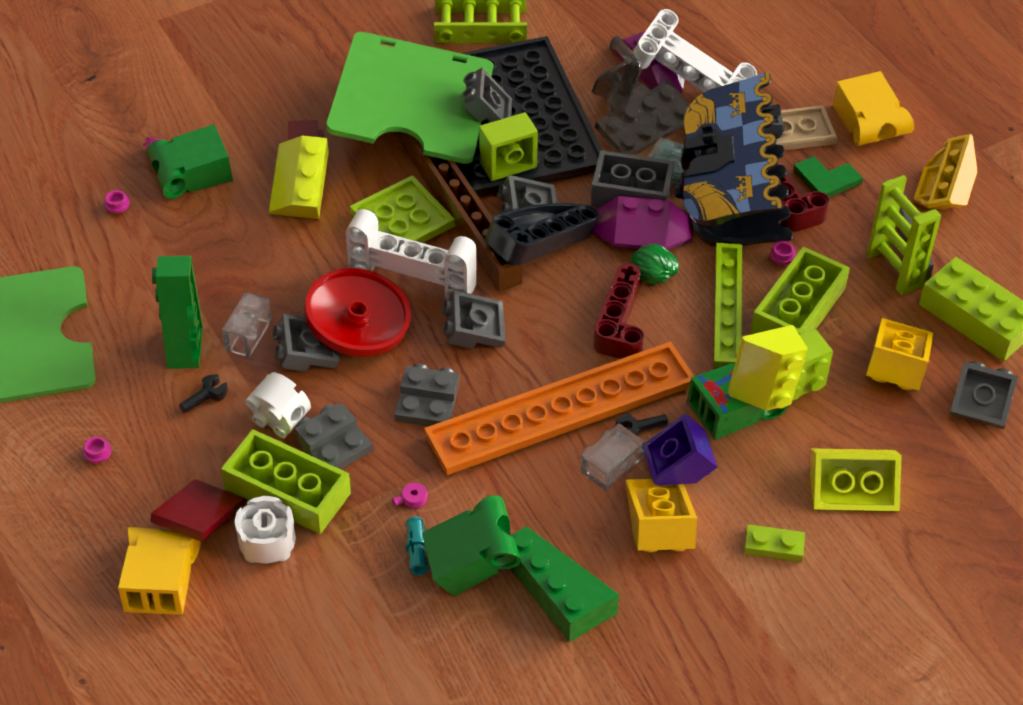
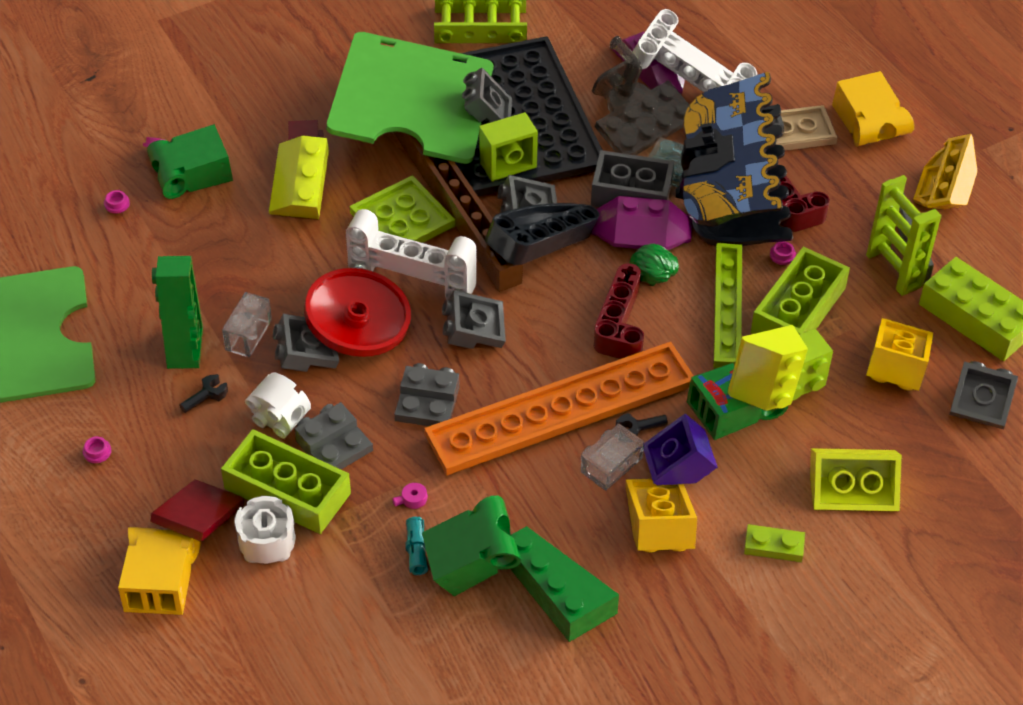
green tile [793,156,863,198] -> none

